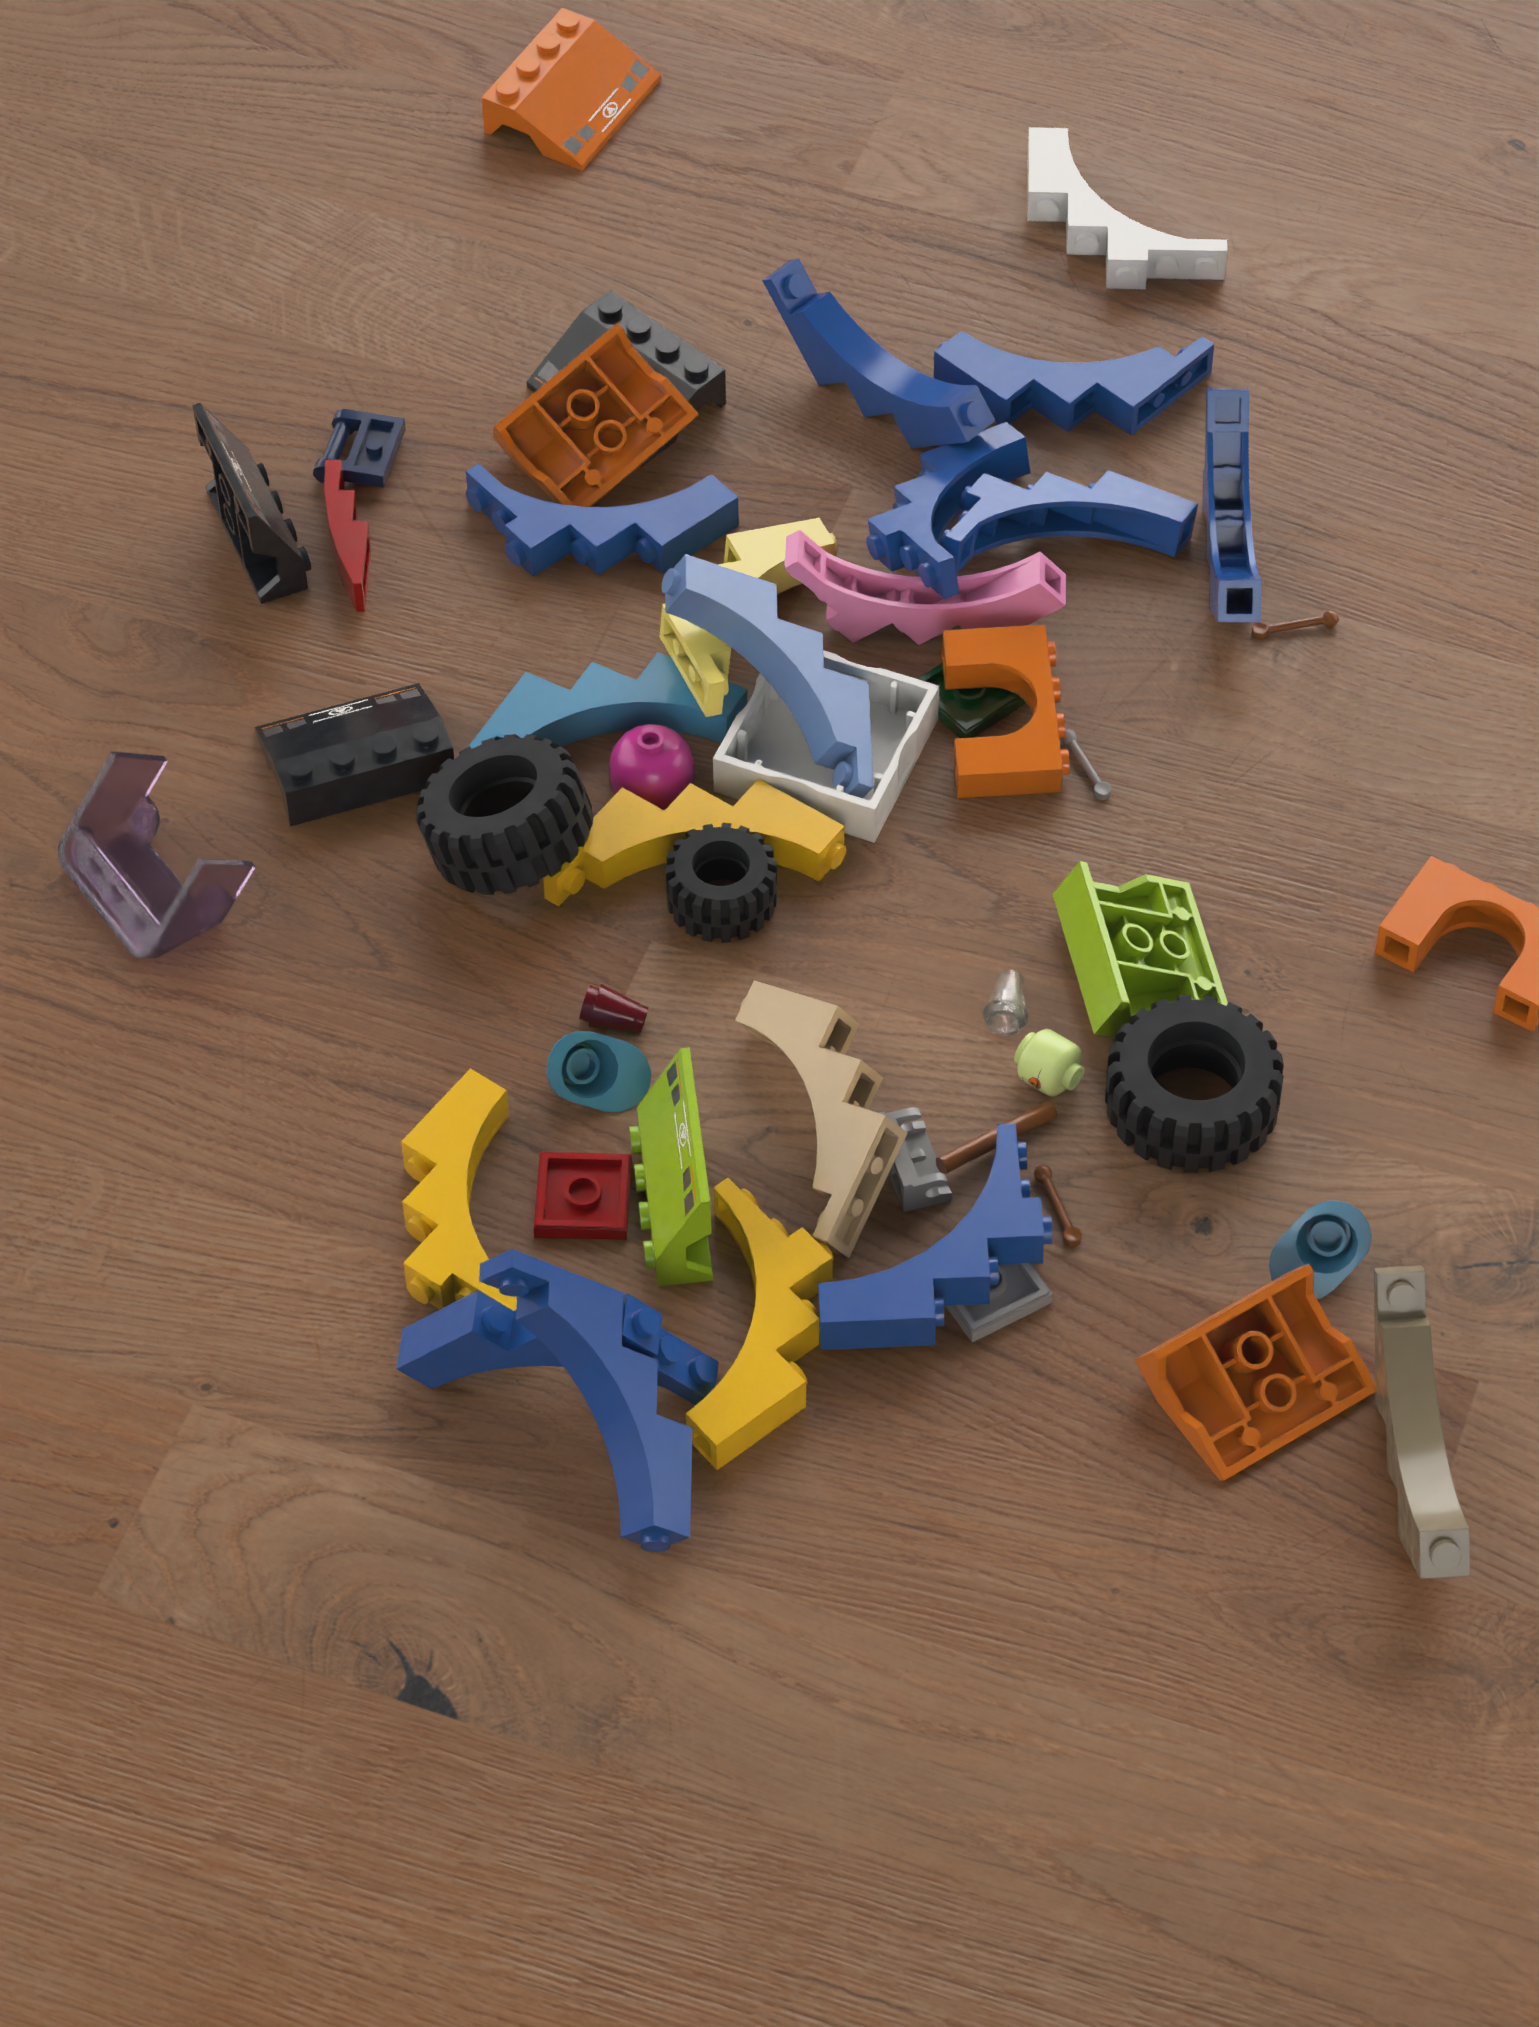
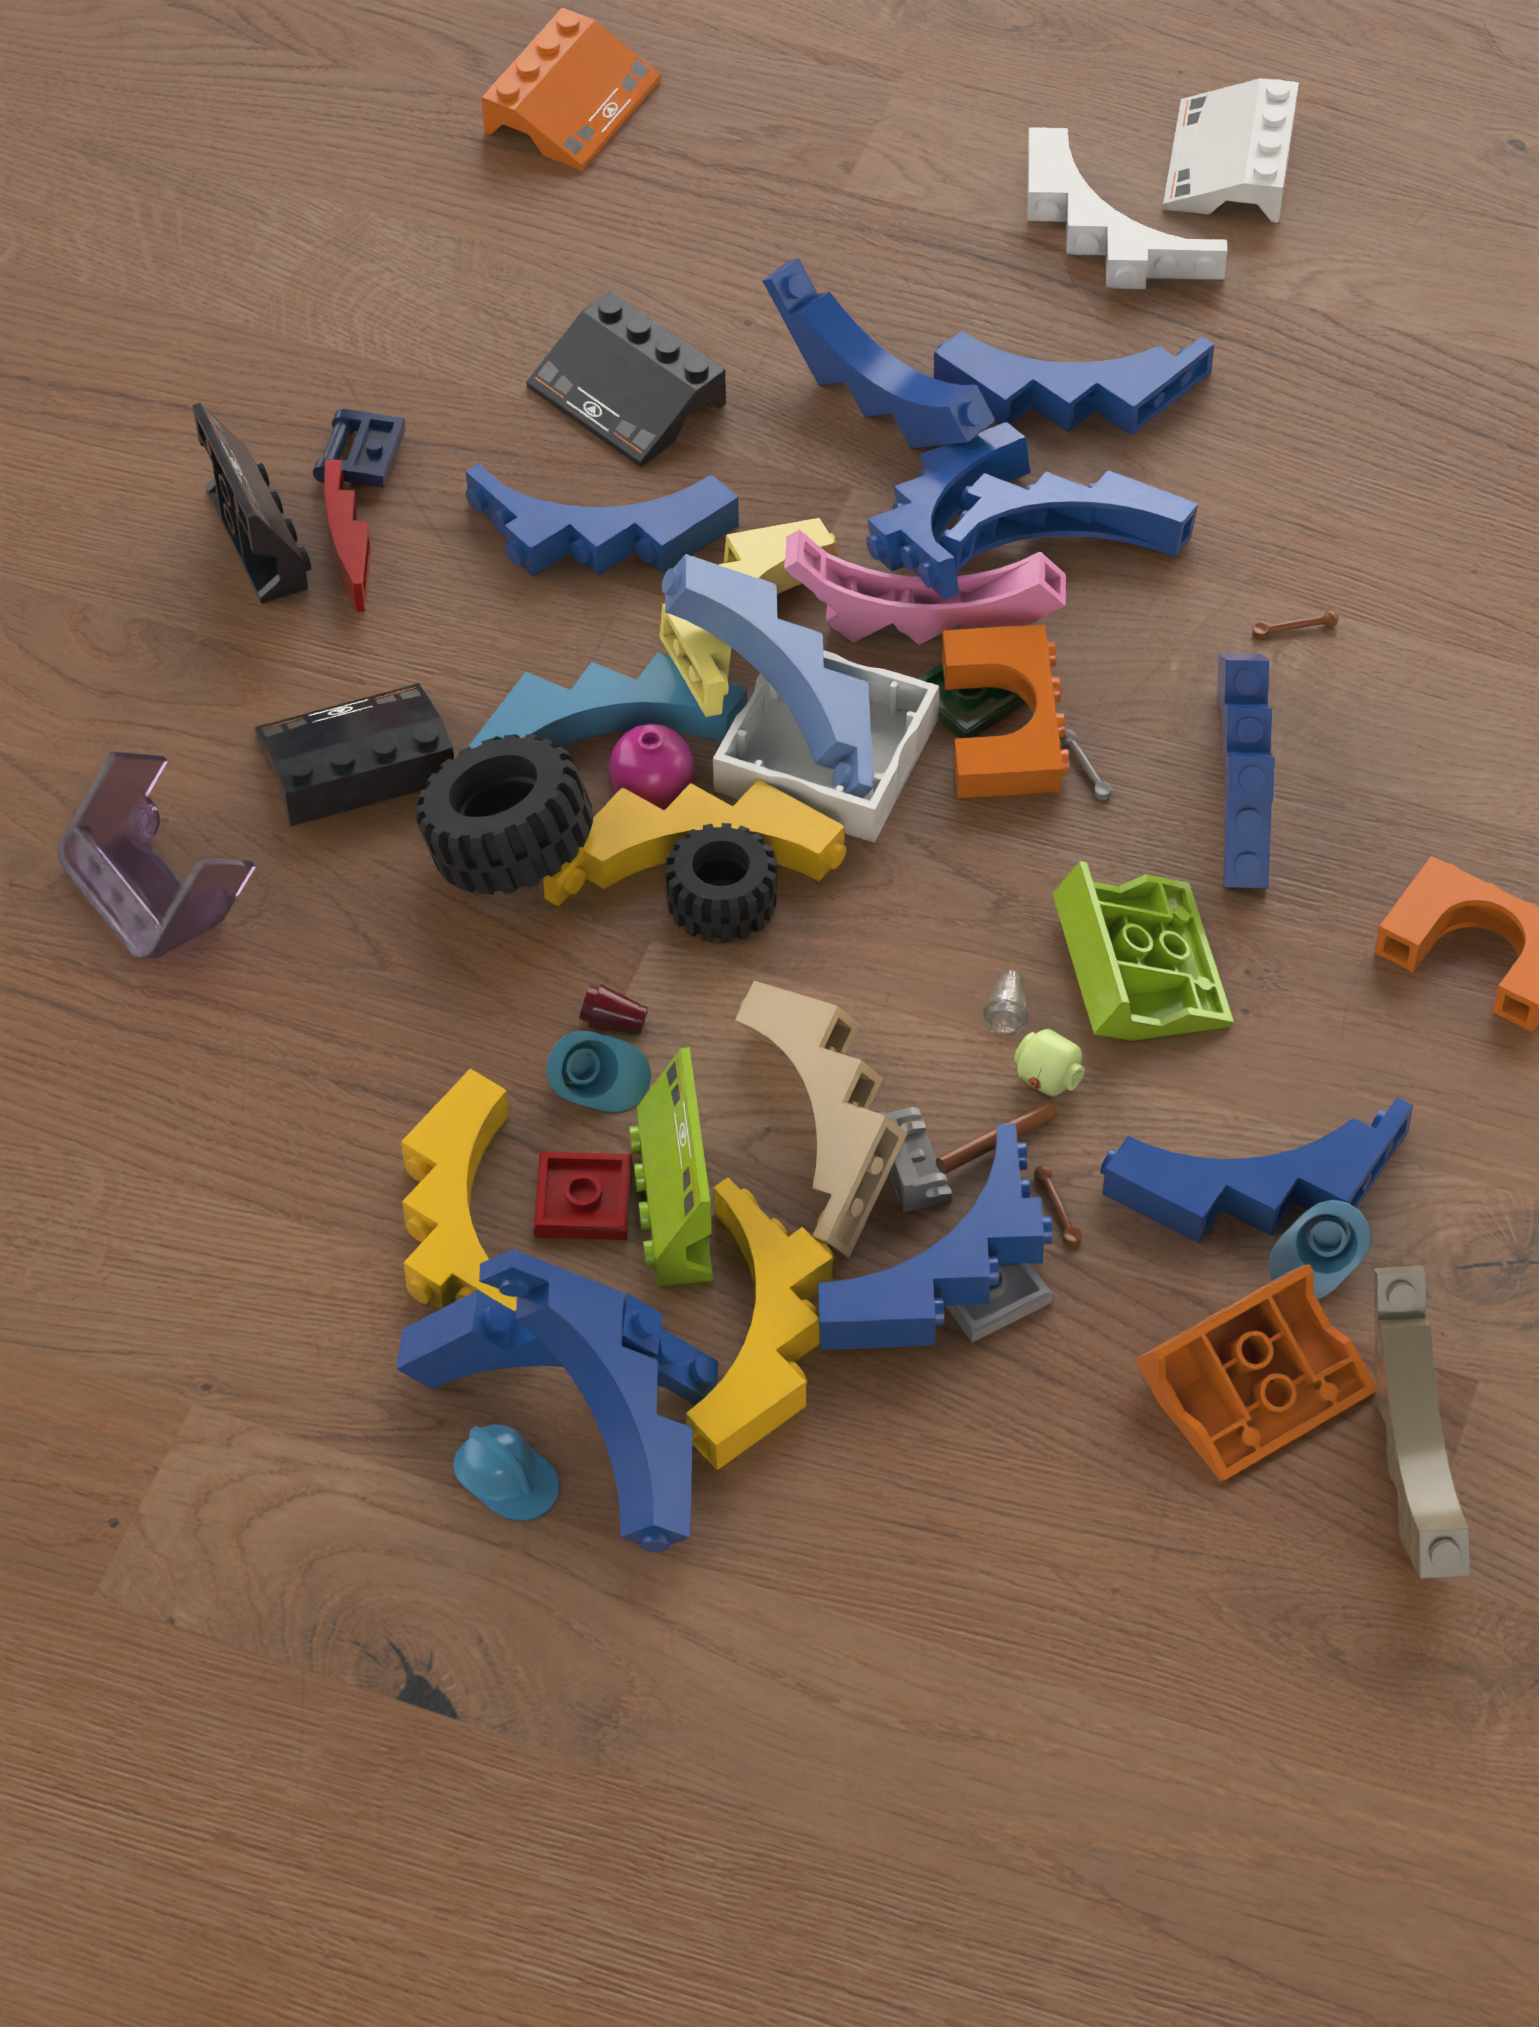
orange piece [493,323,699,507] -> none
black tyre [1105,995,1284,1173] -> none
blue arch [1202,388,1262,622] -> none
none -> dark azure piece [453,1424,559,1521]
none -> blue arch [1100,1097,1413,1244]
none -> white piece [1163,78,1299,223]
none -> blue arch [1217,653,1275,888]

